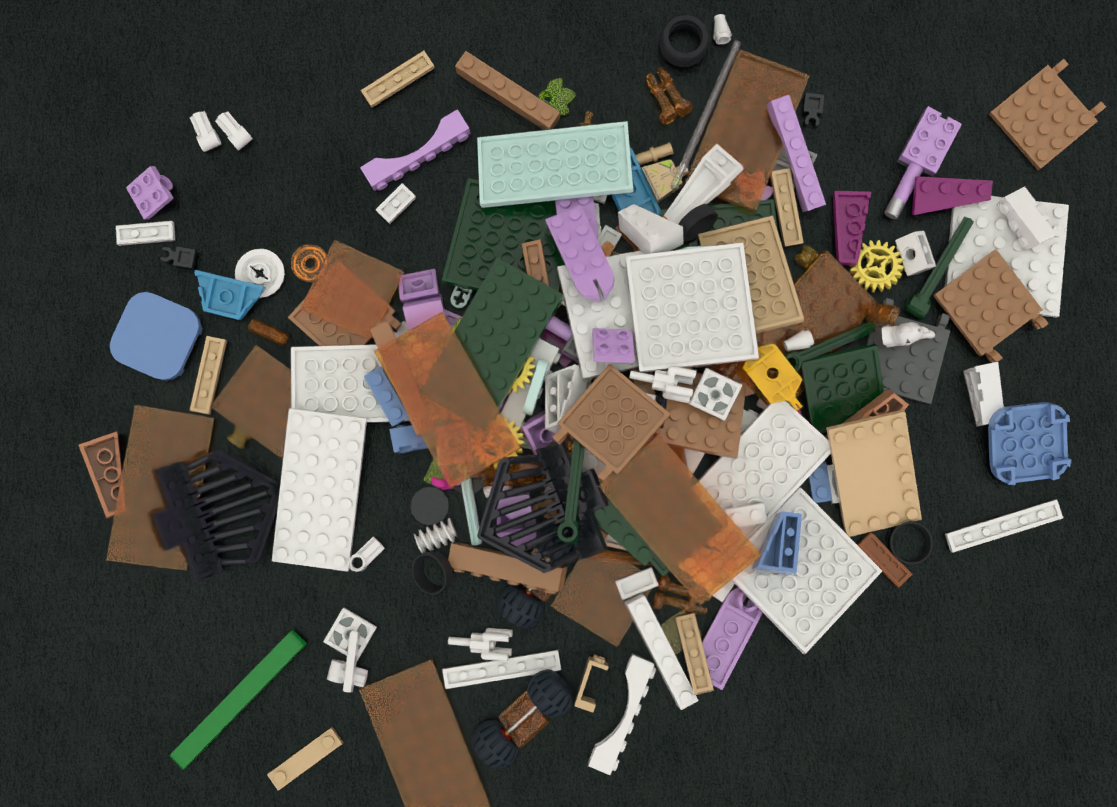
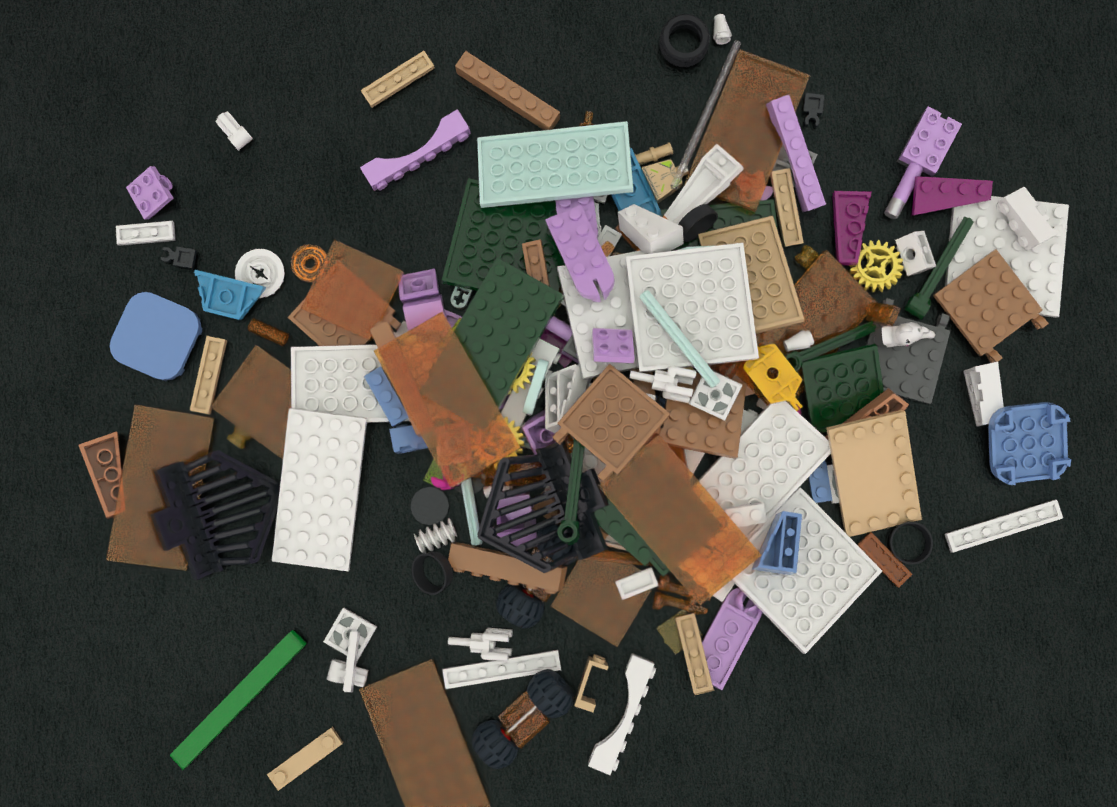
white piece [190,111,221,152] -> none
white piece [348,536,385,572] -> none
white plate [376,183,416,224] -> none
clear neon green plate [539,78,576,115] -> none
white brick [624,593,698,710] -> none
clear orange piece [646,67,694,125] -> none
medium nougat plate [989,59,1106,170] -> none
none -> light aqua axle [639,290,720,388]

